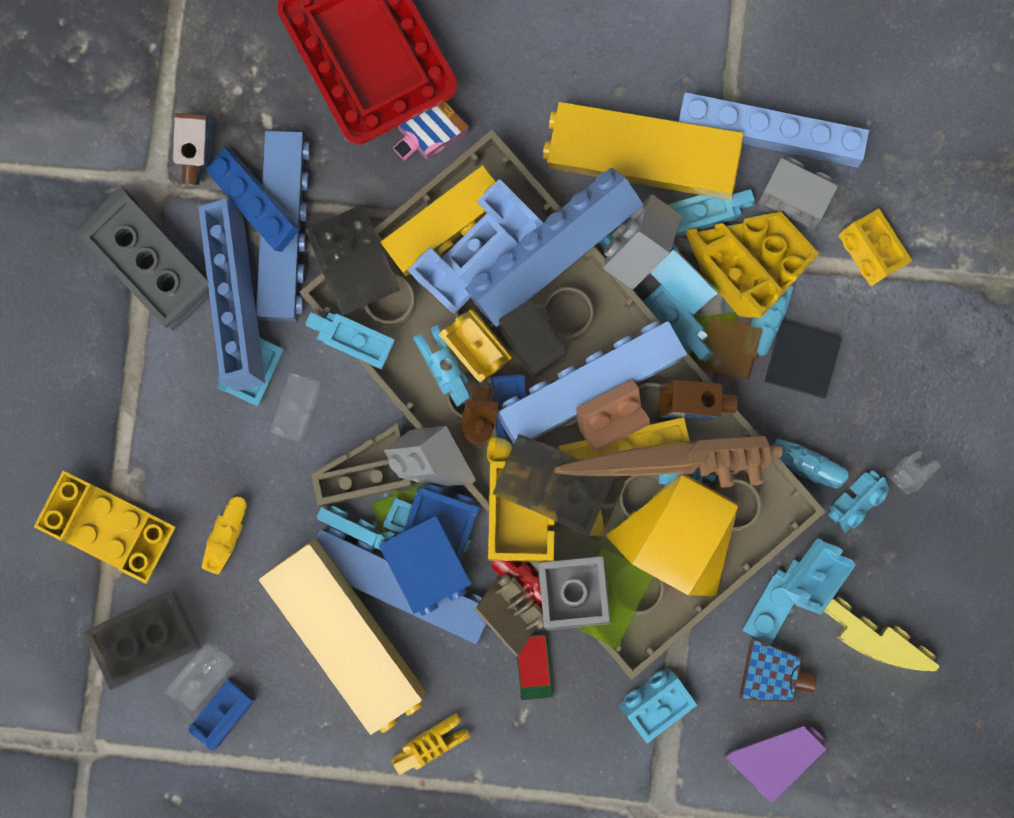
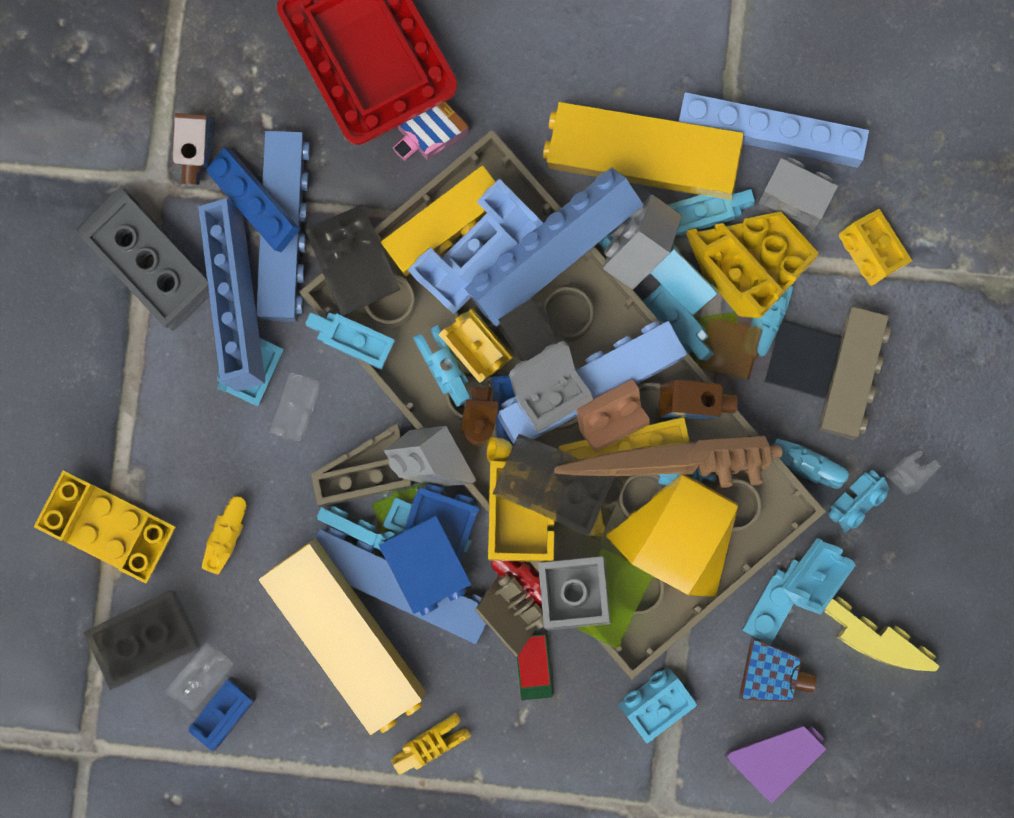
none -> light grey bracket [509,341,593,432]
none -> dark tan brick [818,307,891,440]

